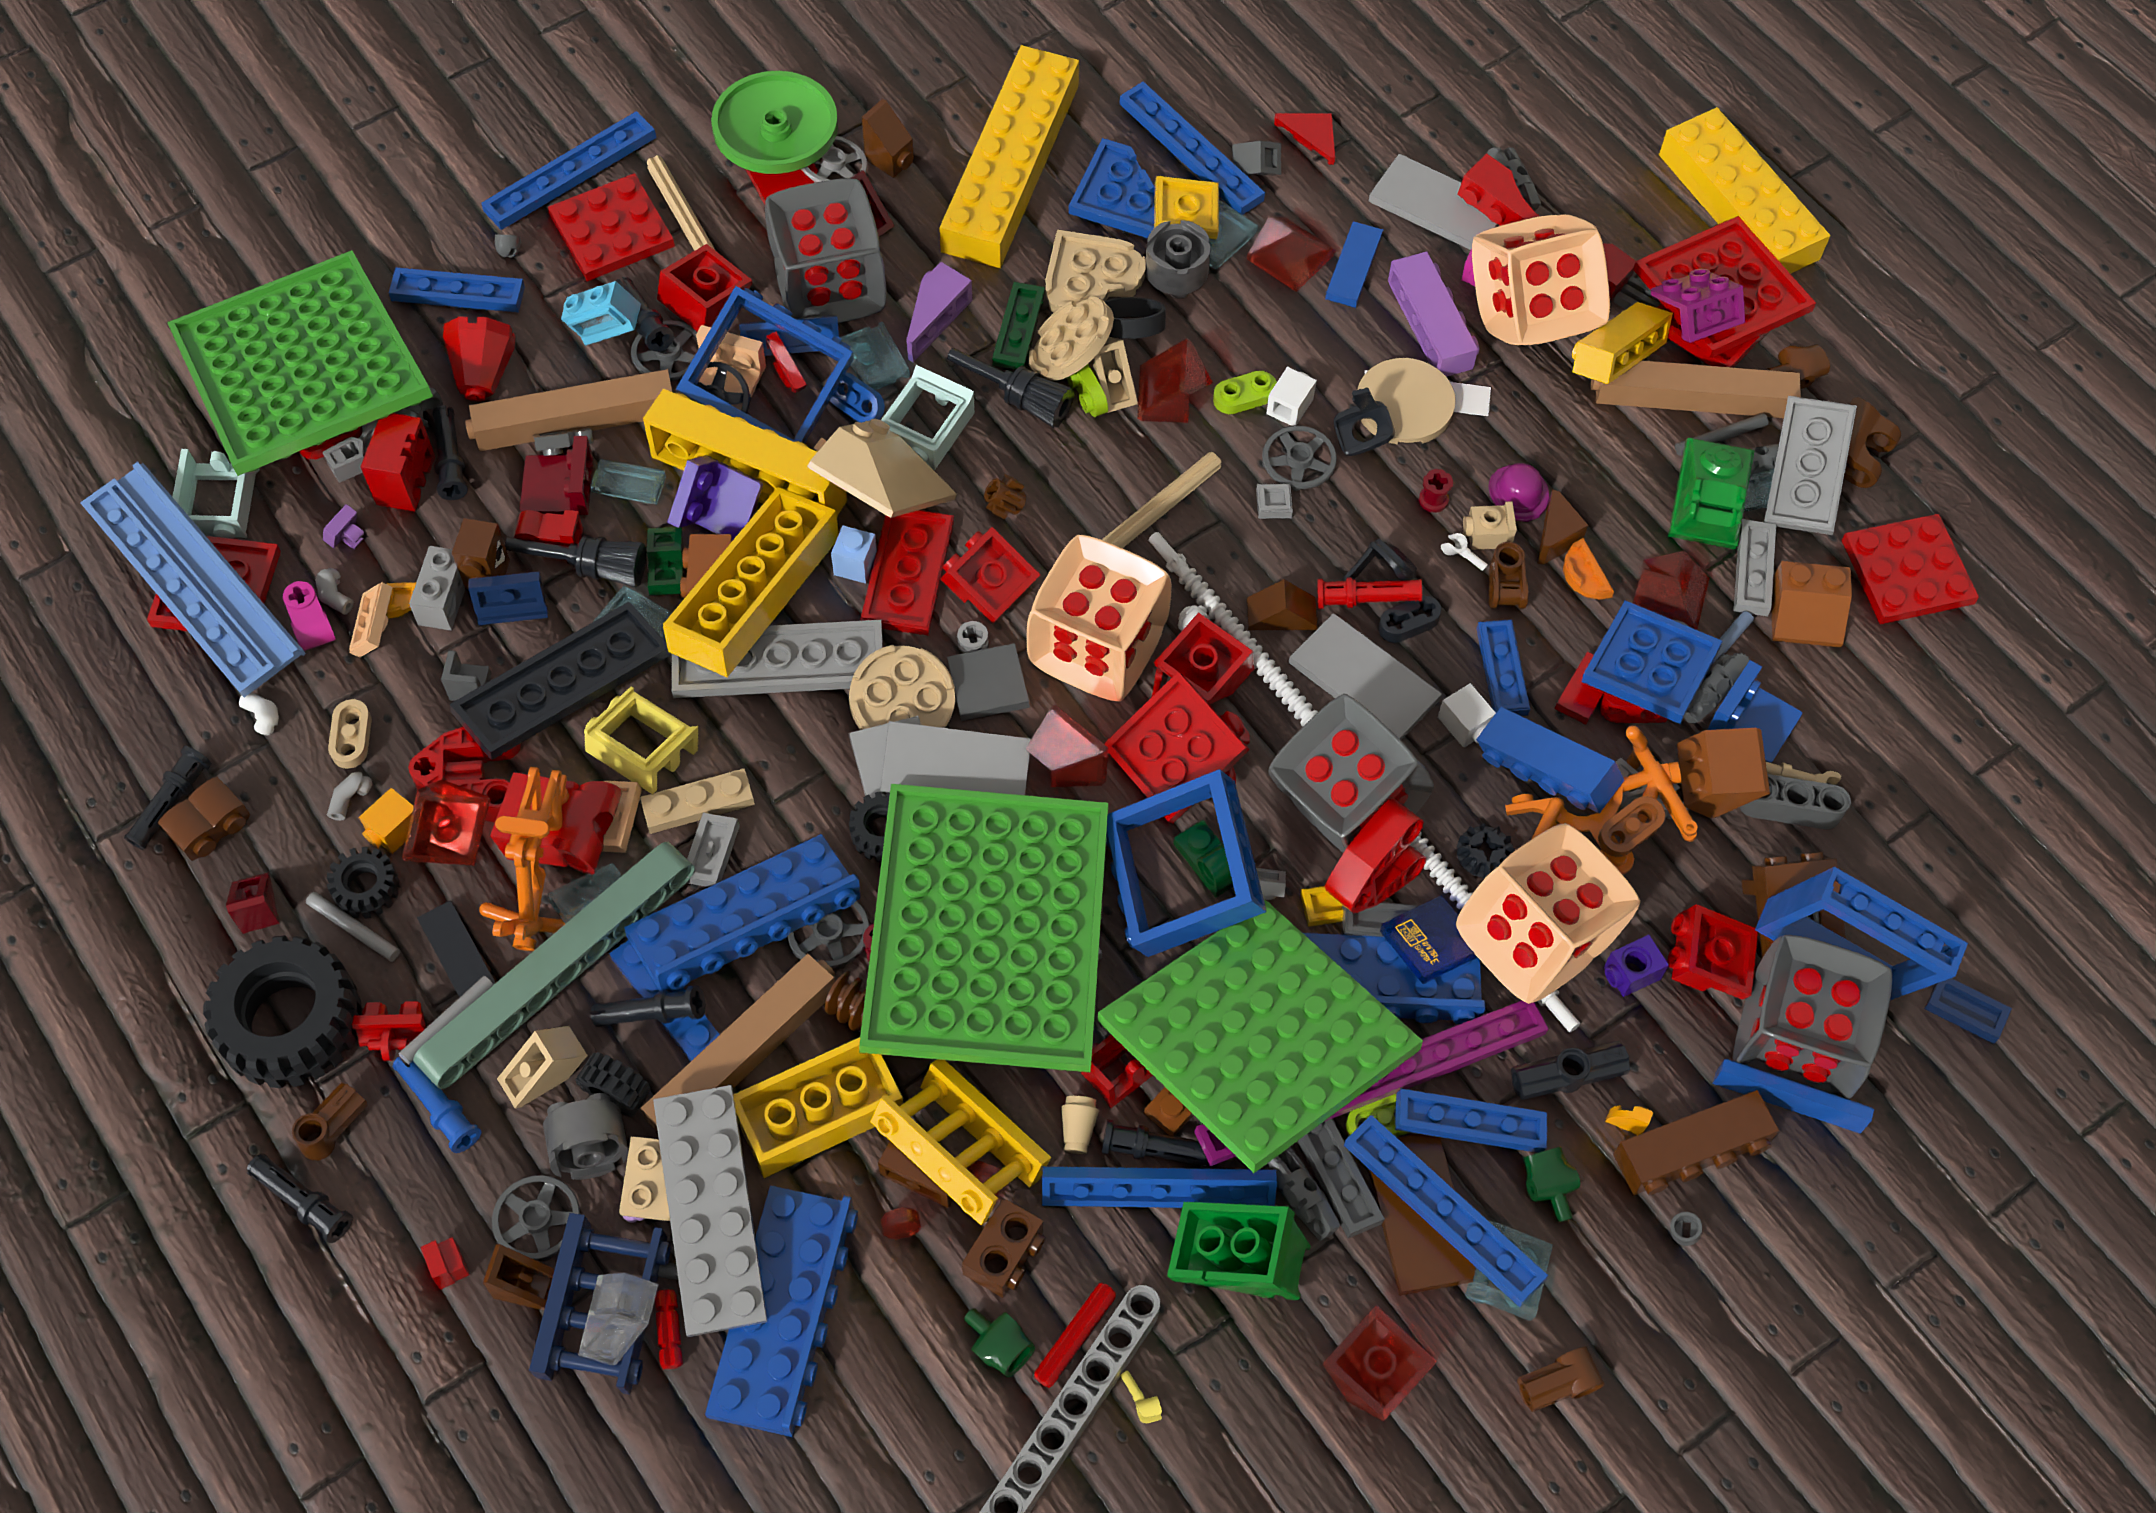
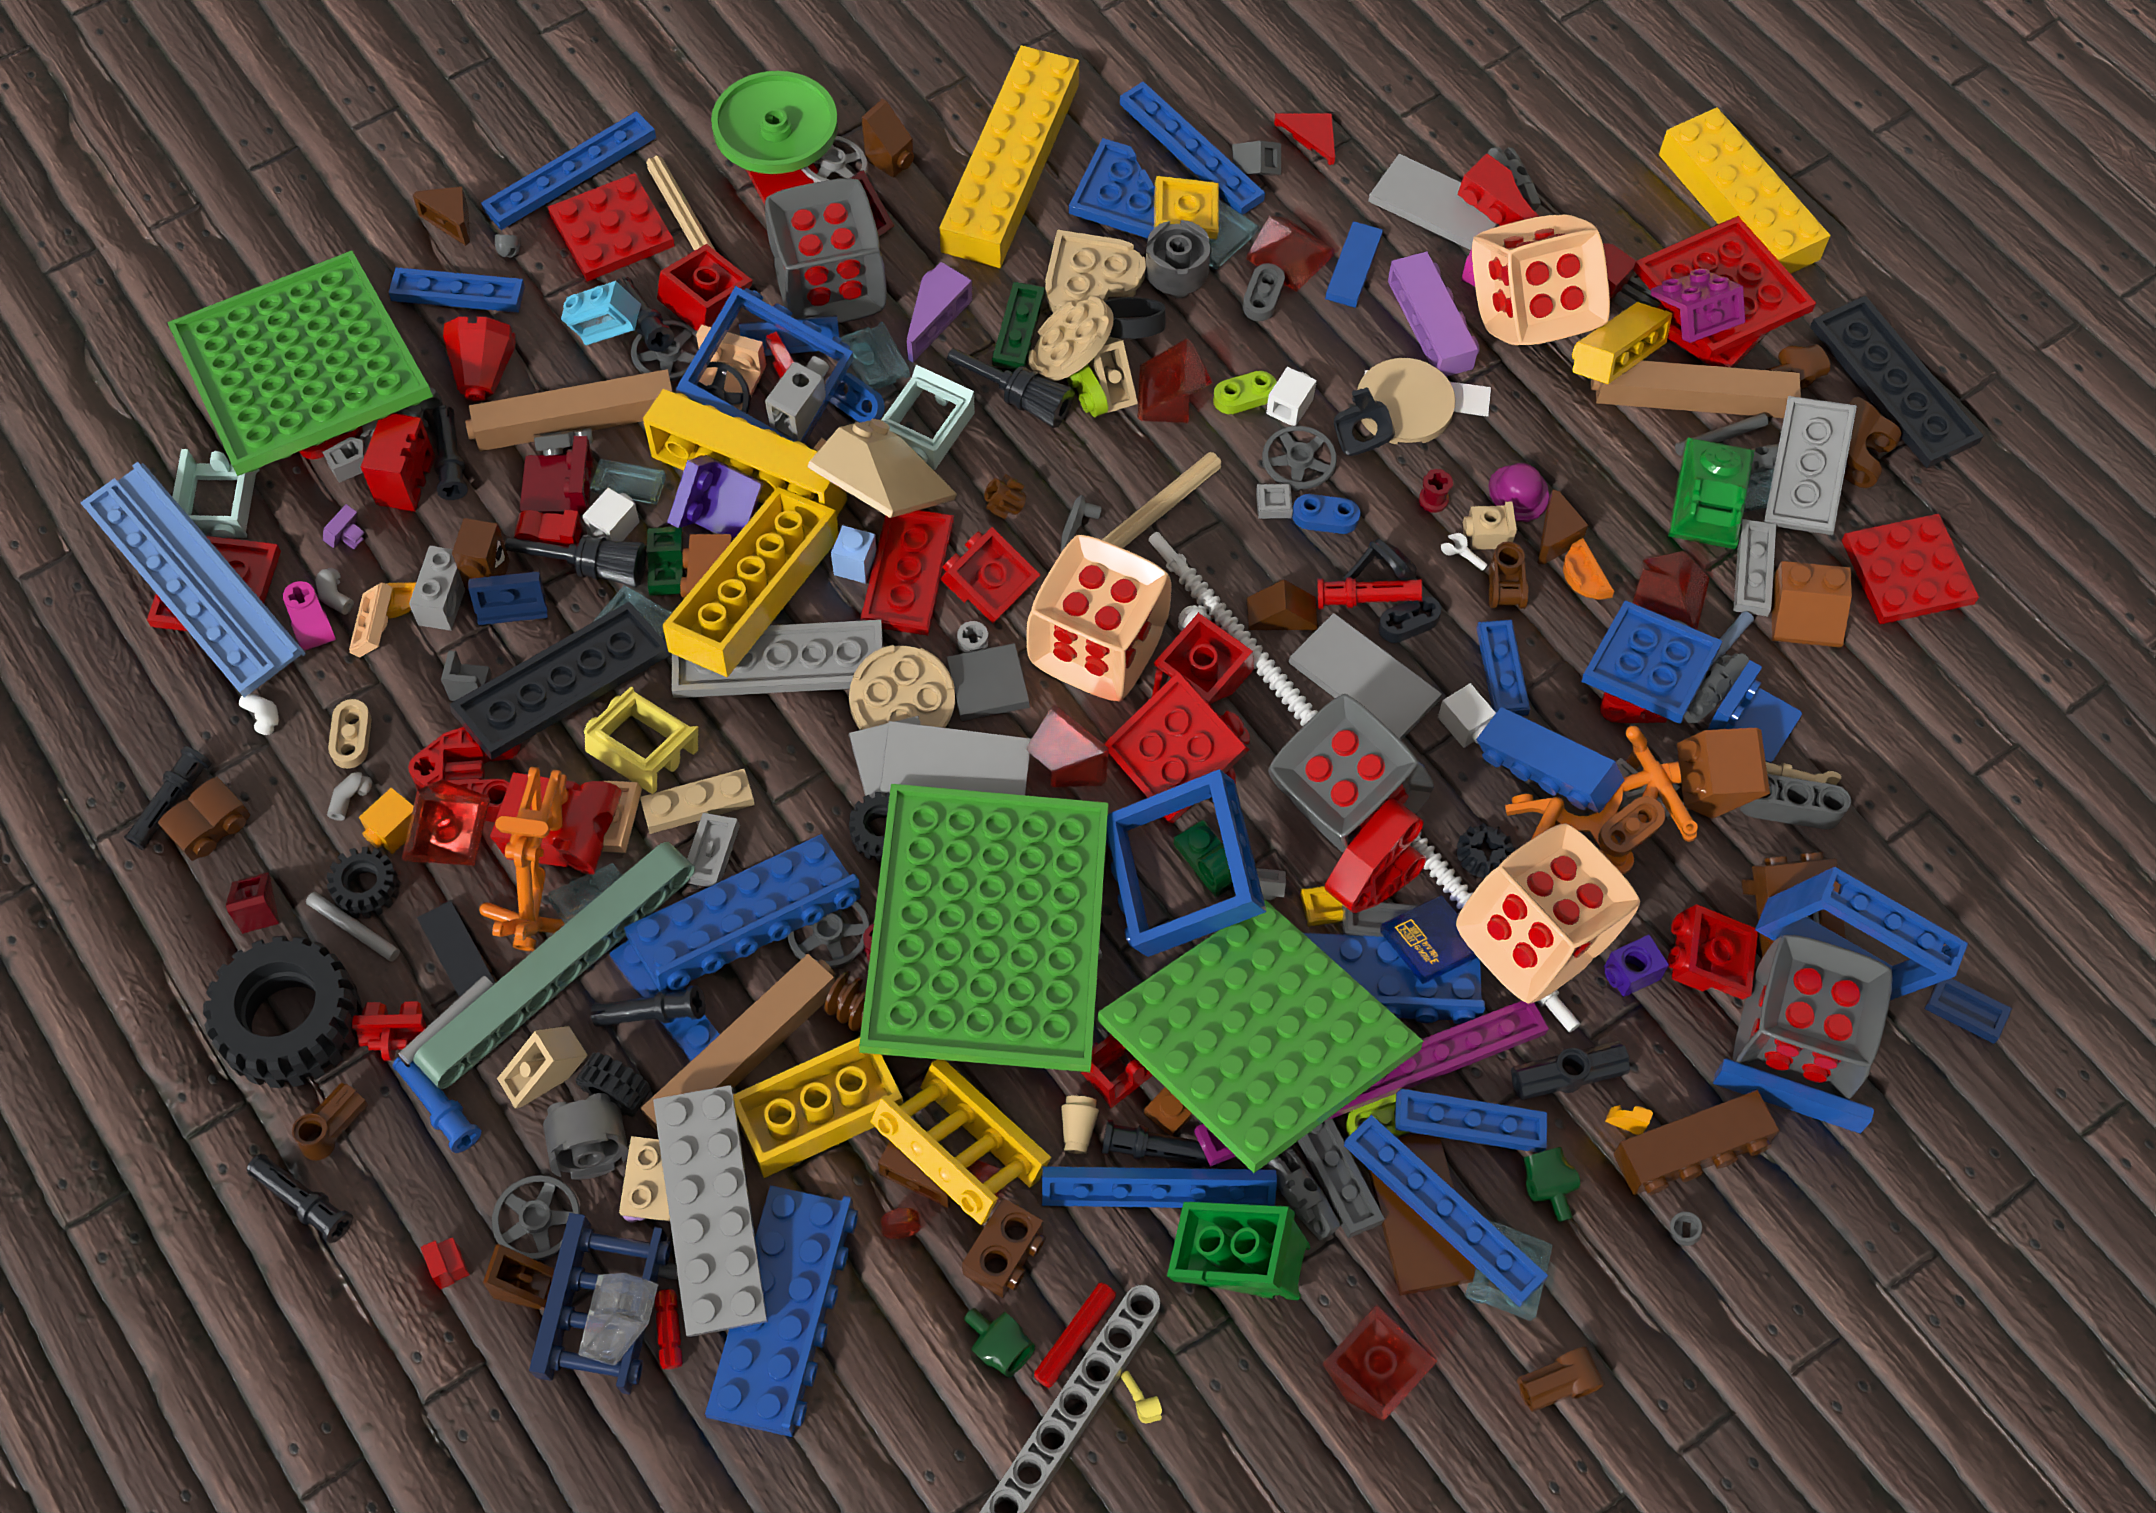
red tile [1555,652,1604,725] -> none
none -> reddish brown slope [412,186,470,246]
none -> white brick [583,488,639,542]
none -> light grey torso [765,356,829,442]
none -> dark grey bar [1061,495,1101,552]
none -> dark grey plate [1243,263,1285,321]
none -> blue plate [1292,494,1360,534]
none -> black plate [1810,295,1984,468]

